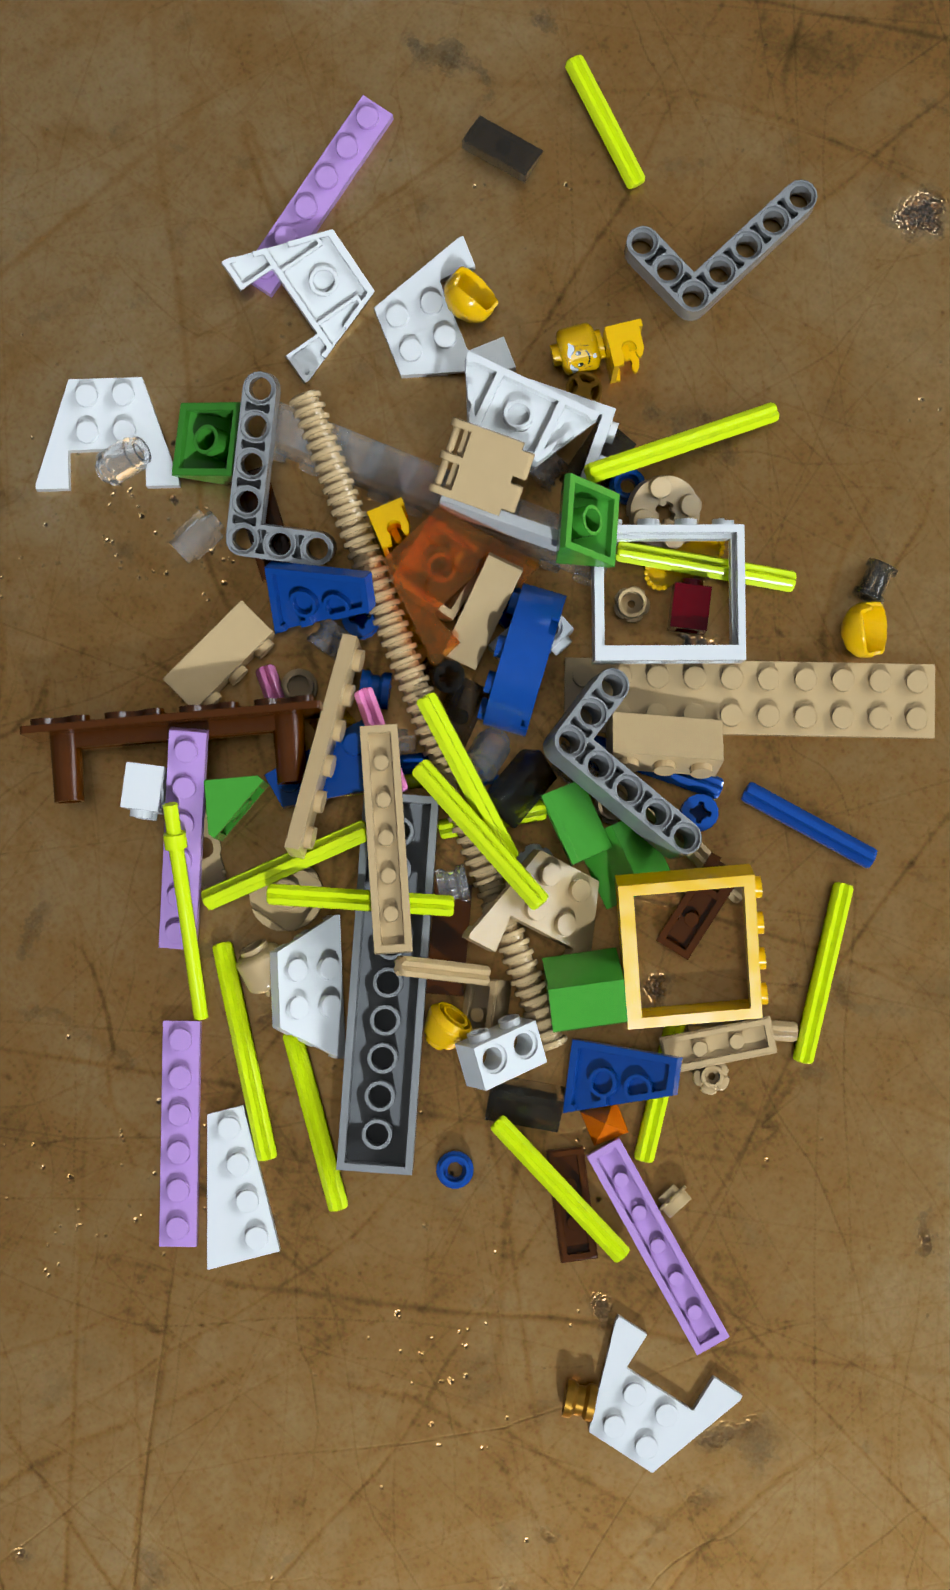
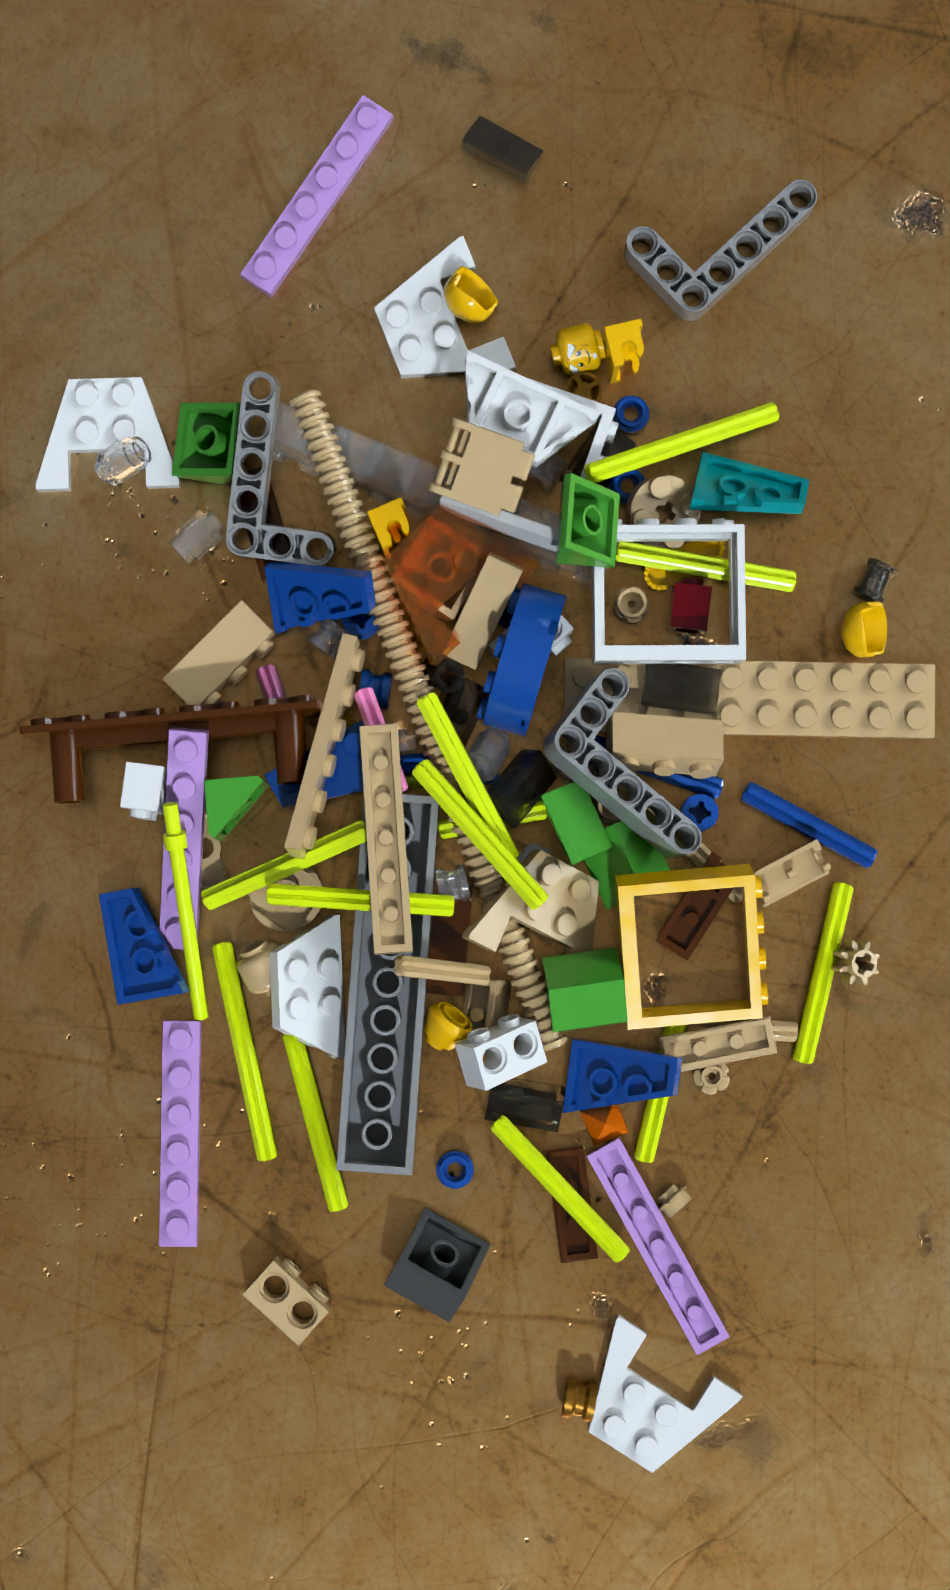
white wing [207,1104,281,1270] -> none
white wing [221,229,375,384] -> none
tan plate [281,669,318,698] -> none
neon yellow axle [565,54,645,189] -> none
none -> blue wing [99,888,190,1005]
none -> tan brick [243,1256,331,1346]
none -> dark grey slope [383,1208,491,1322]
none -> blue plate [613,395,649,433]
none -> clear smoke slope [641,664,721,715]
none -> teal wing [689,452,810,514]
none -> tan hinge [753,839,831,908]
none -> tan gear [831,939,880,985]

